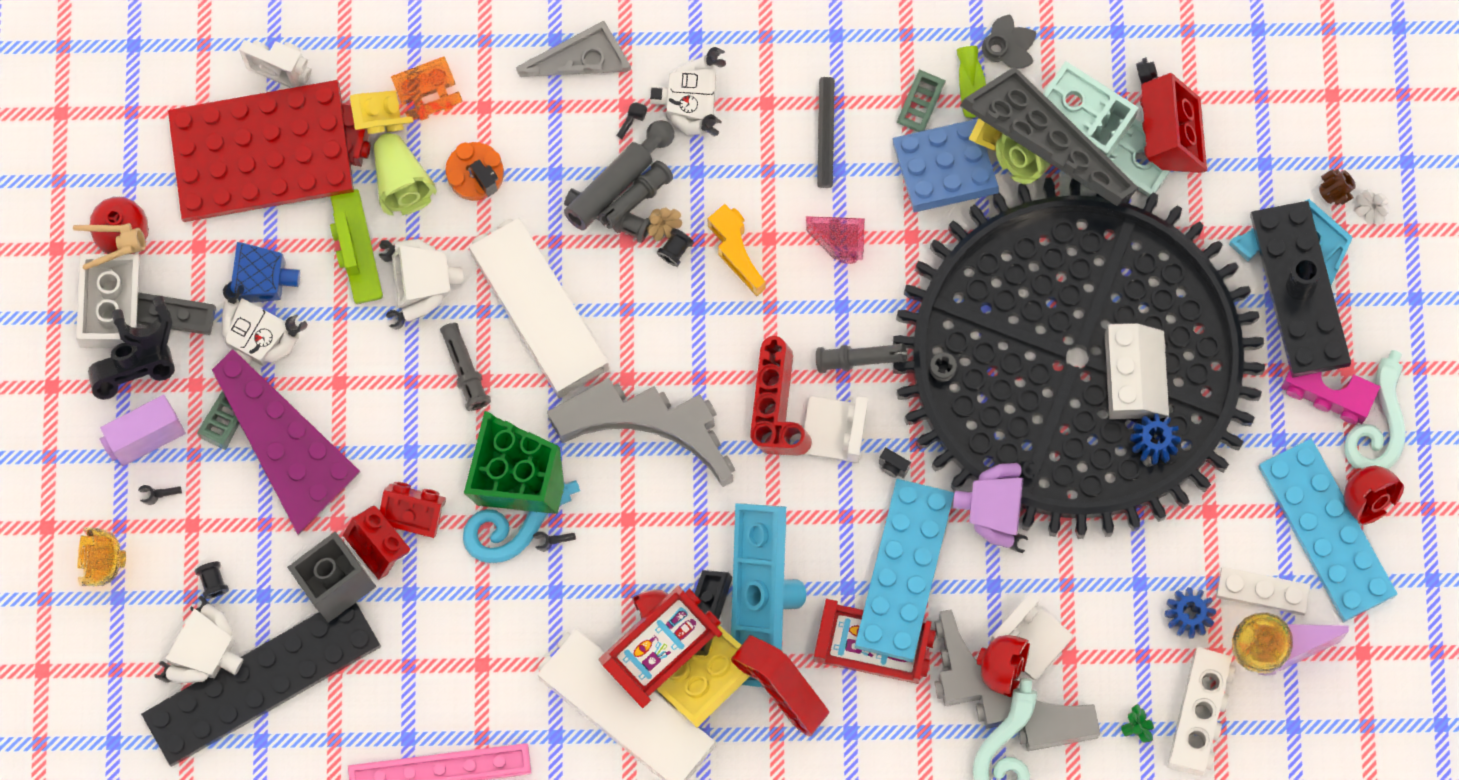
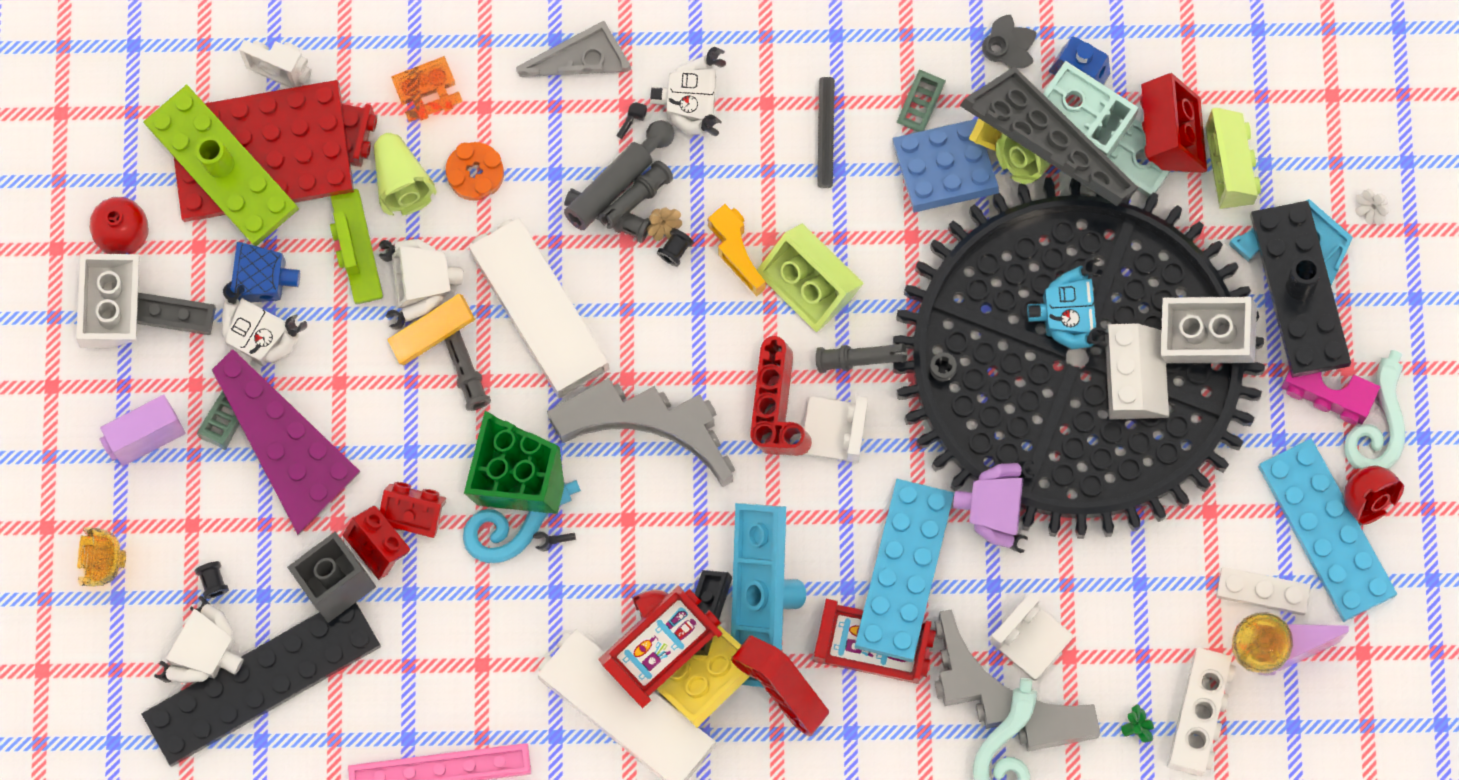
tan plant [73,223,146,270] -> none
black piece [88,296,175,400] -> none
black hand [138,485,182,505] -> none
light yellow bracket [350,90,413,134] -> none
black plate [470,159,498,197] -> none
clear pink slope [806,216,865,264] -> none
black plate [879,447,911,478] -> none
lime piece [956,46,986,118] -> none
red cylinder [977,635,1030,698] -> none
blue gear [1130,413,1181,465] -> none
black plate [1136,57,1158,84] -> none
blue gear [1164,587,1216,639] -> none
reddish brown gear [1319,169,1356,205] -> none
none -> lime plate [143,84,299,246]
none -> yellow tile [387,294,475,366]
none -> yellowish green slope [757,223,864,332]
none -> medium azure torso [1027,257,1108,350]
none -> blue torso [1048,36,1110,85]
none -> white brick [1161,297,1257,363]
none -> yellowish green slope [1205,108,1261,209]

